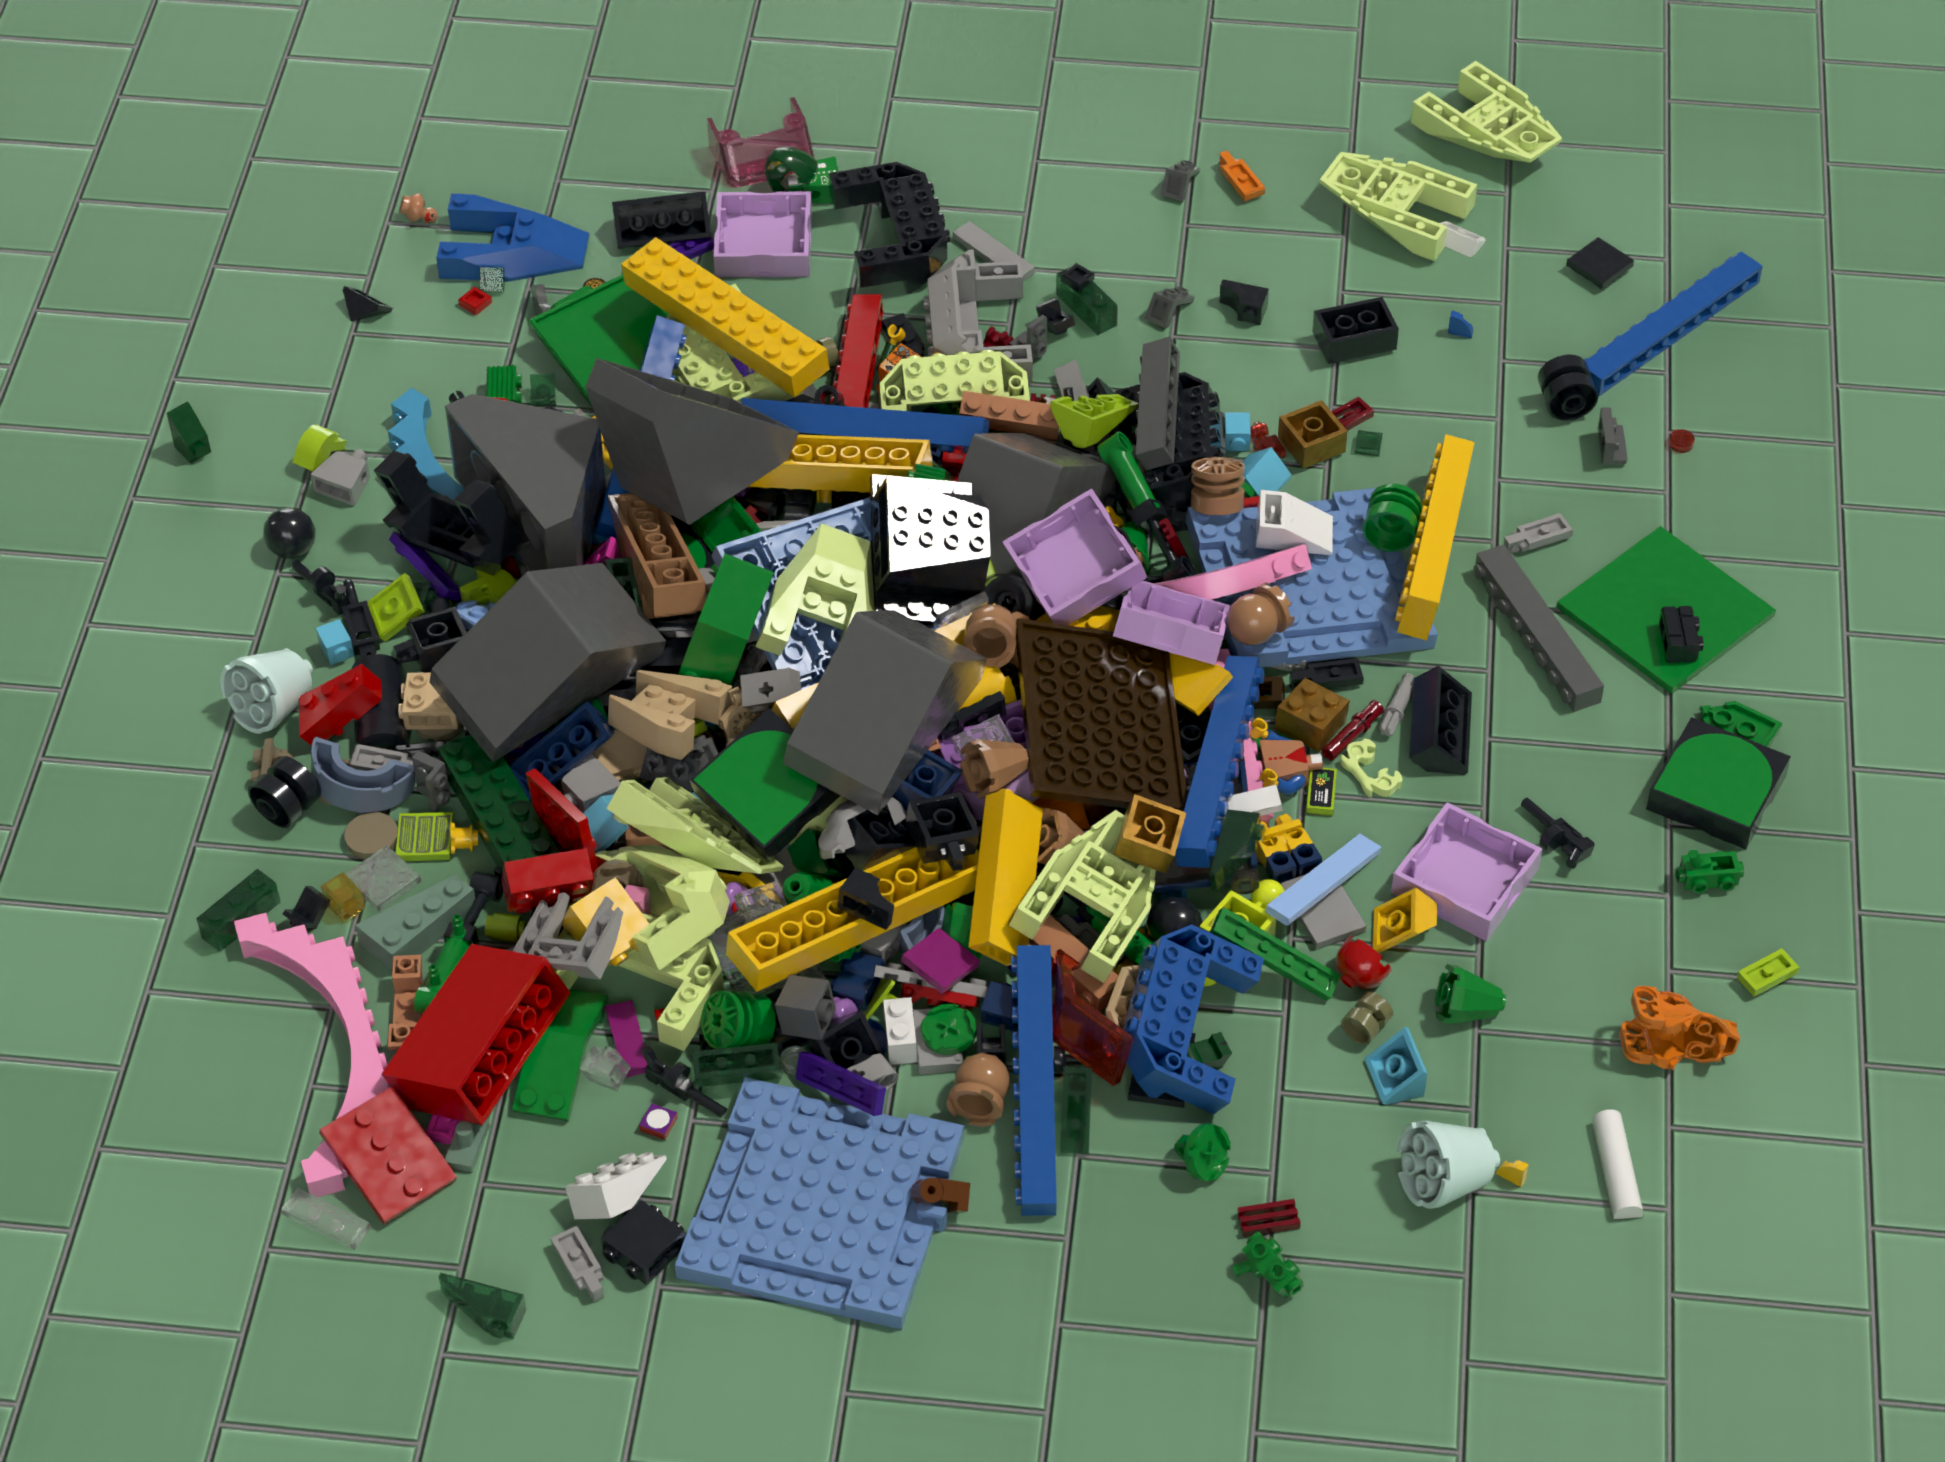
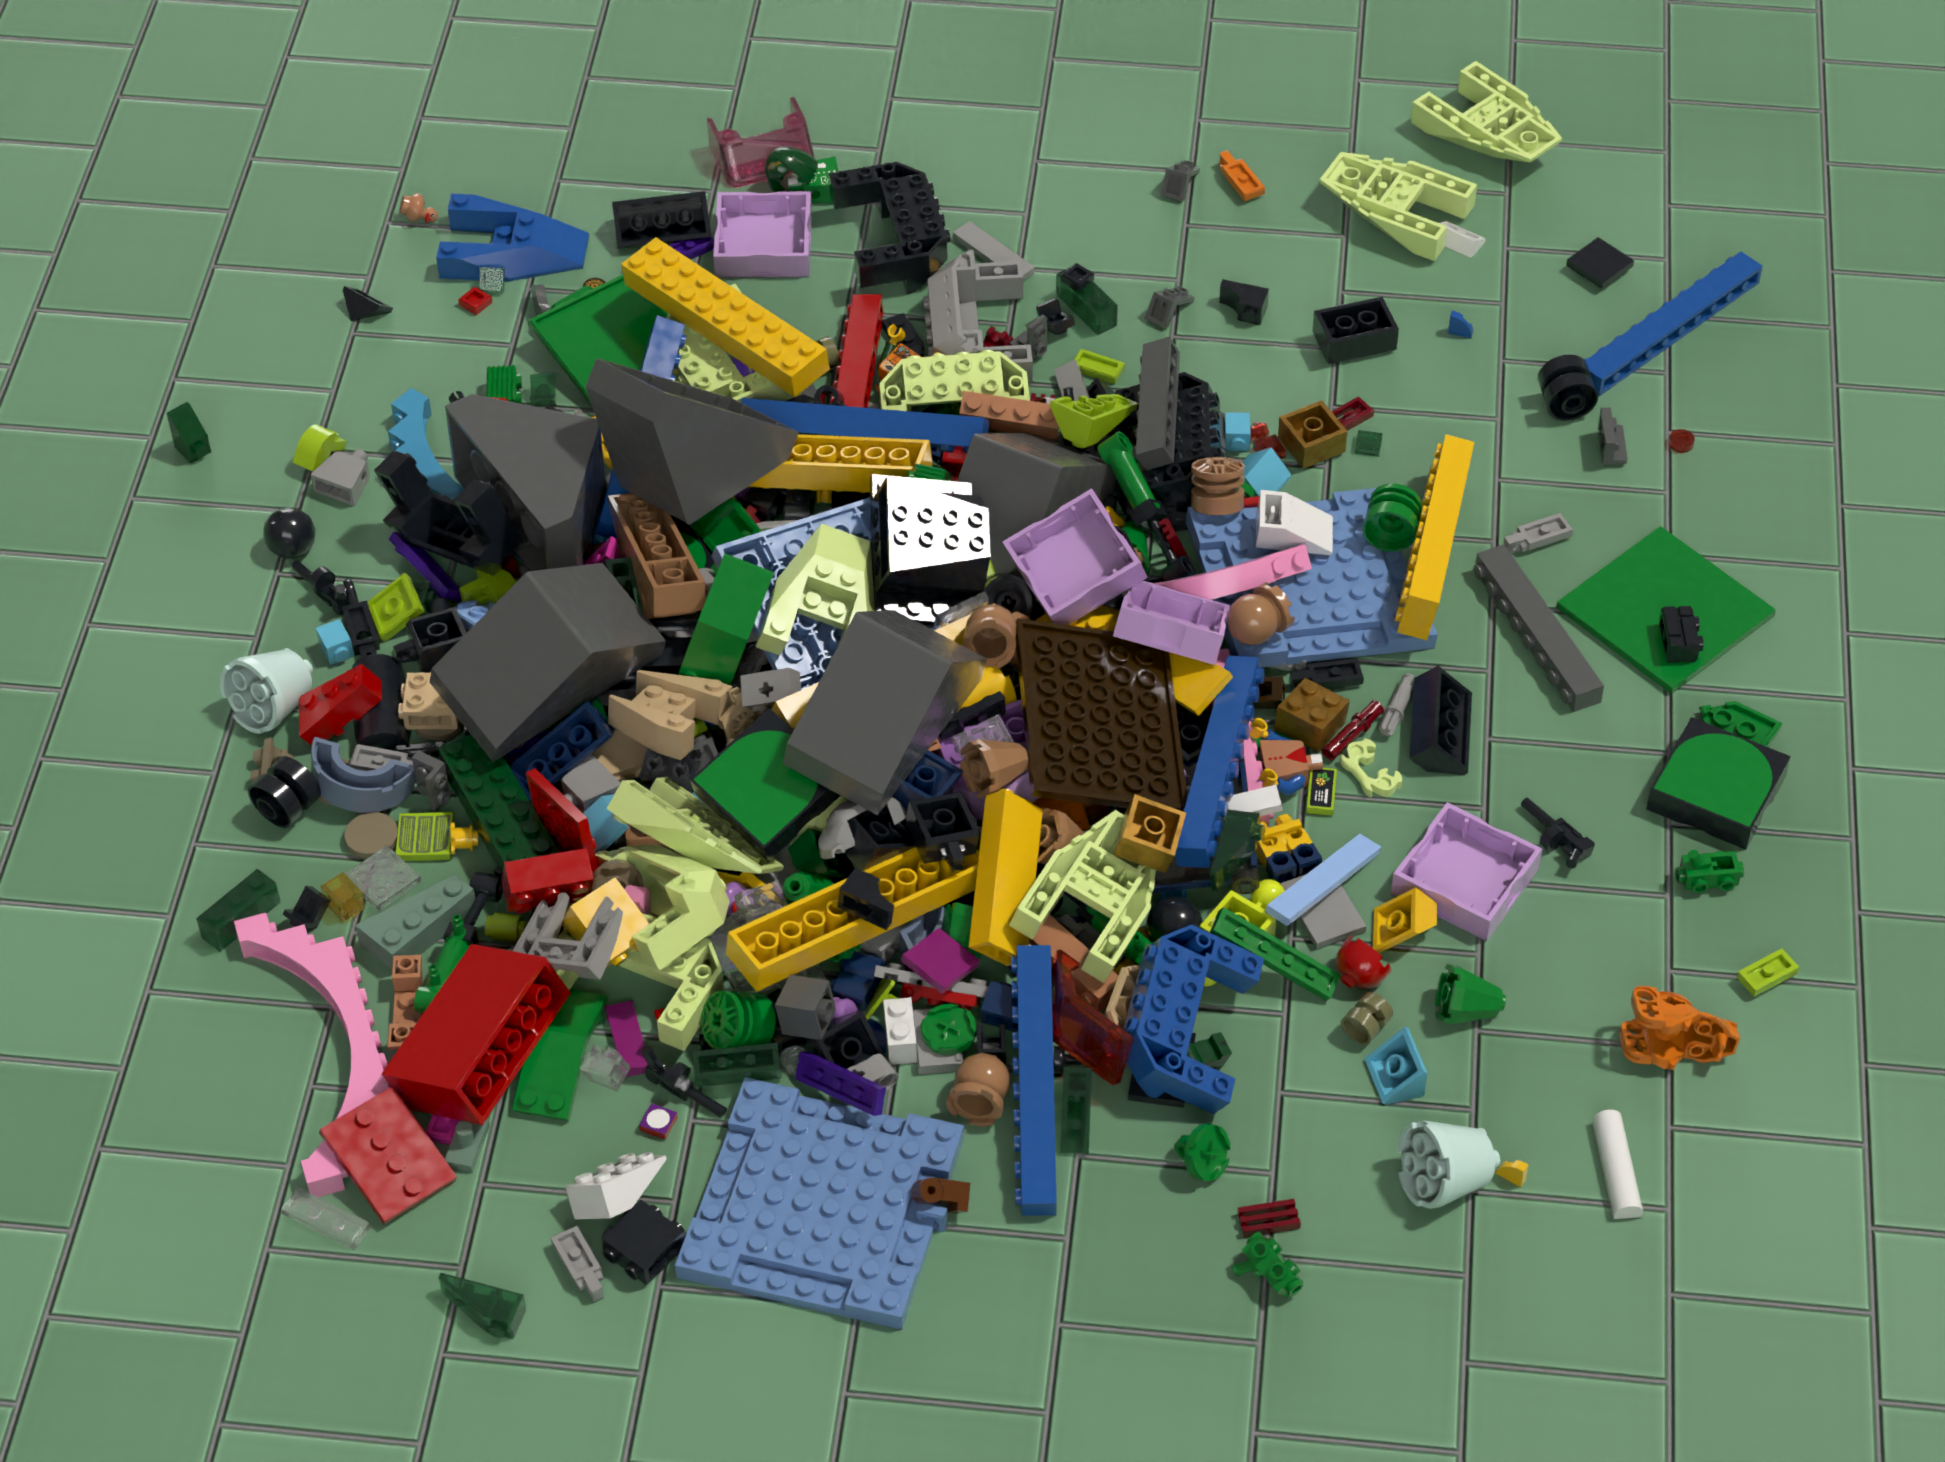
none -> lime tile [1074,349,1125,385]

